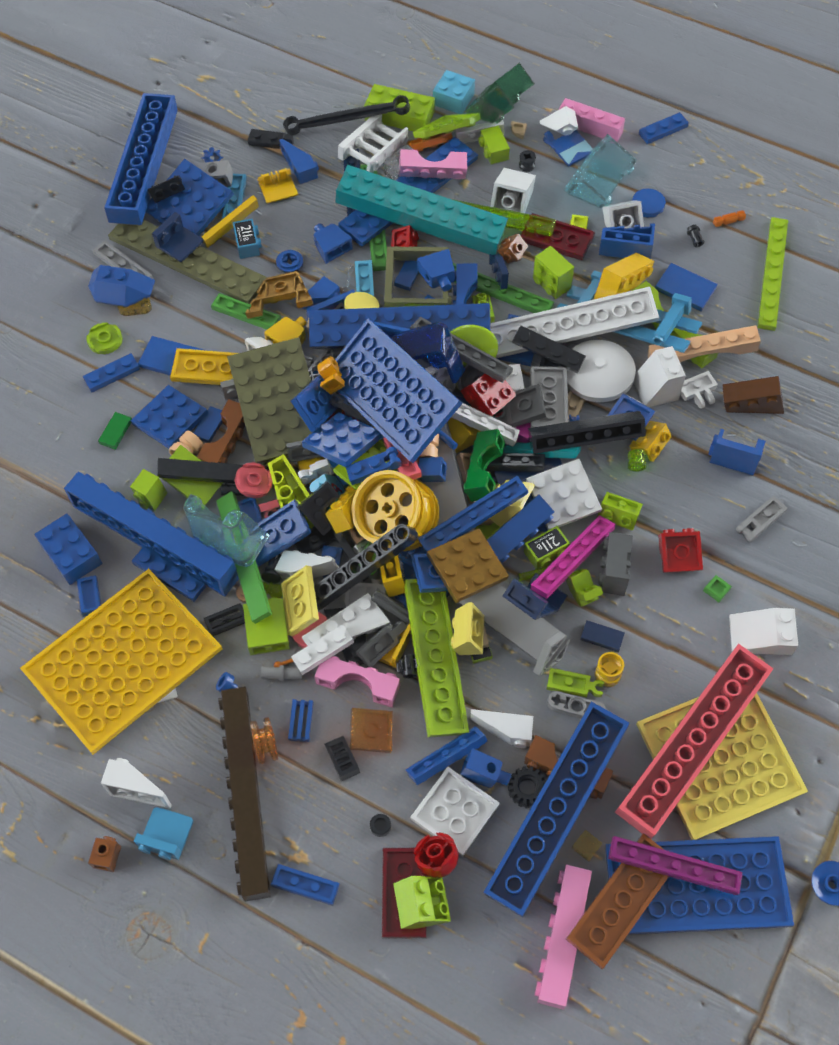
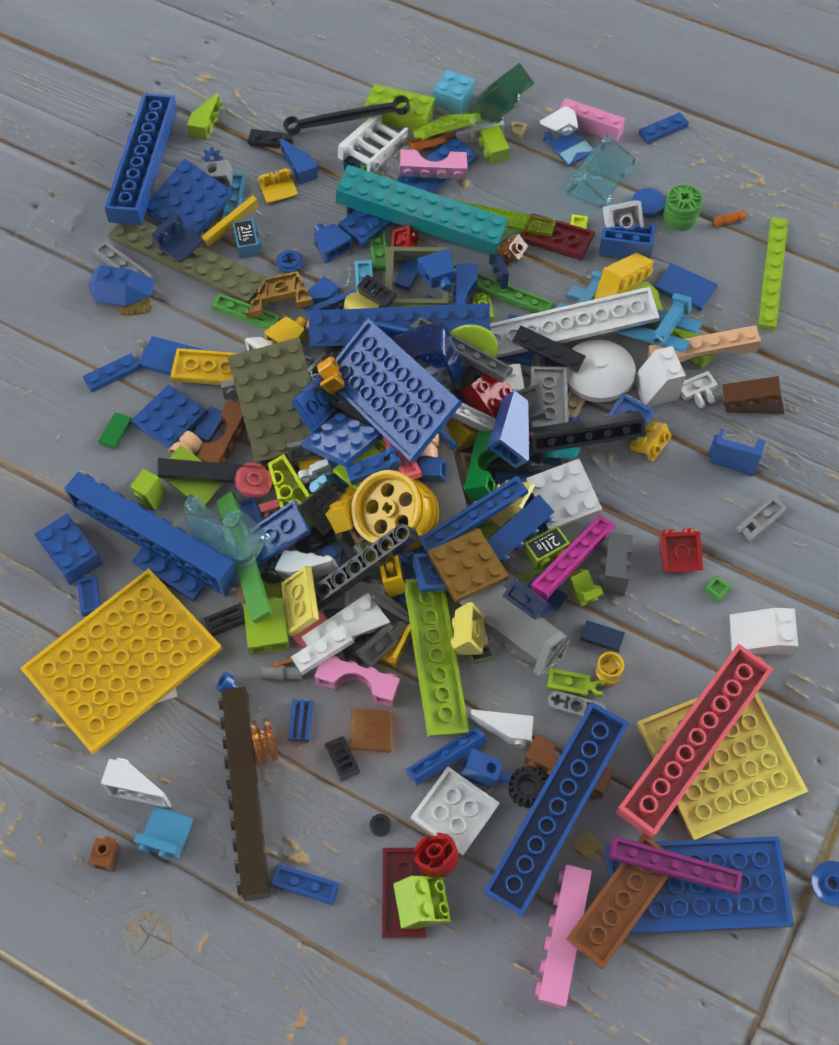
lime tile [86,322,123,354] -> none
black hinge [147,175,185,203] -> none
black pin [221,483,244,496] -> none
black gear [397,654,418,678] -> none
white slope [490,168,536,221] -> none
black wheel [519,150,536,172] -> none
lime brick [533,246,574,299] -> none
lime bracket [597,492,643,530] -> none
clear neon green wheel [627,449,647,472] -> none
black pin [687,224,704,247] -> none
none -> lime slope [187,93,222,140]
none -> black slope [357,275,397,307]
none -> slope [488,390,529,468]
none -> bright green wheel [663,184,703,231]

